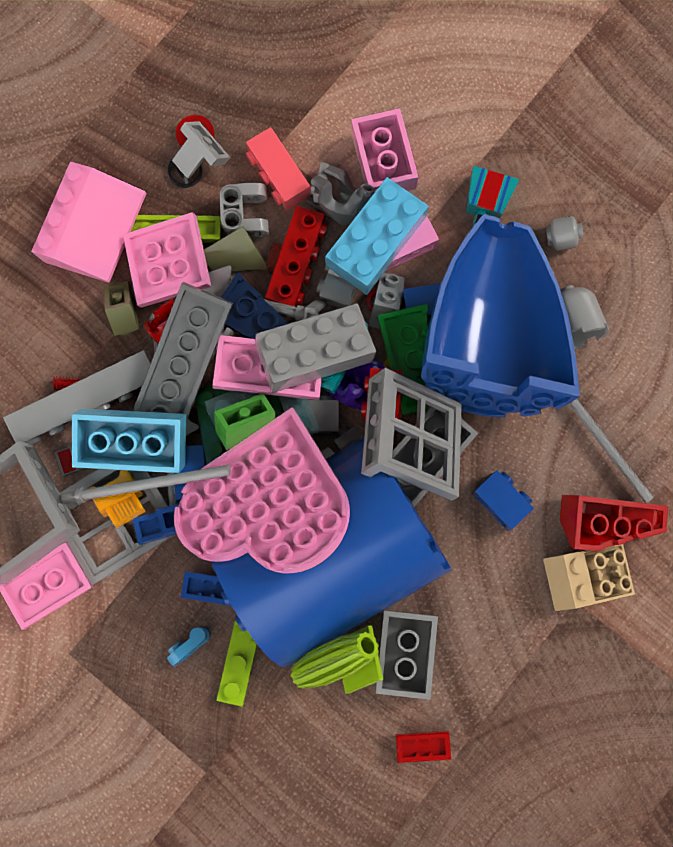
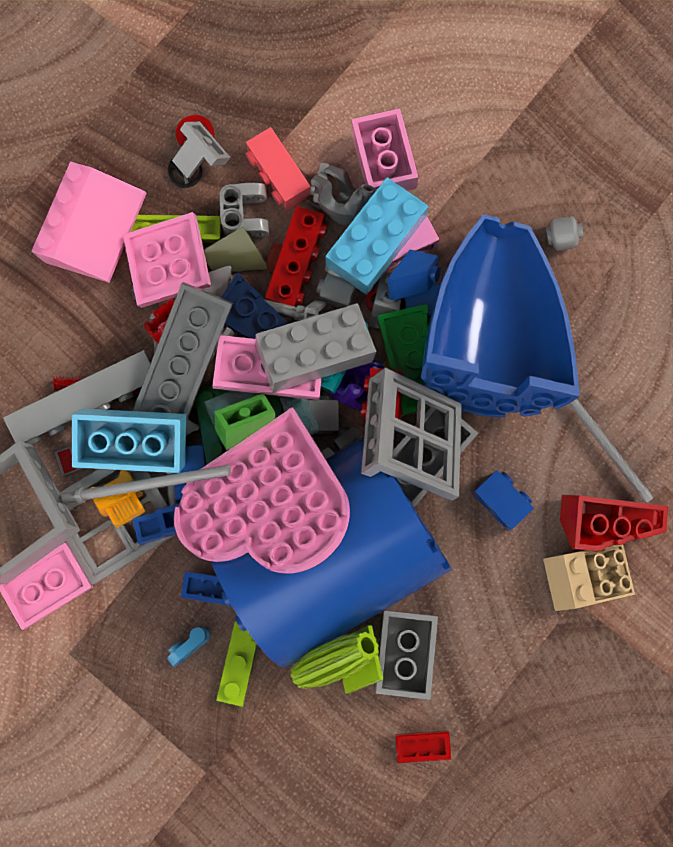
olive slope [104,281,139,336] -> none
torso [466,166,519,226] -> none
light grey cylinder [560,285,610,349] -> none
none -> blue slope [388,250,441,300]

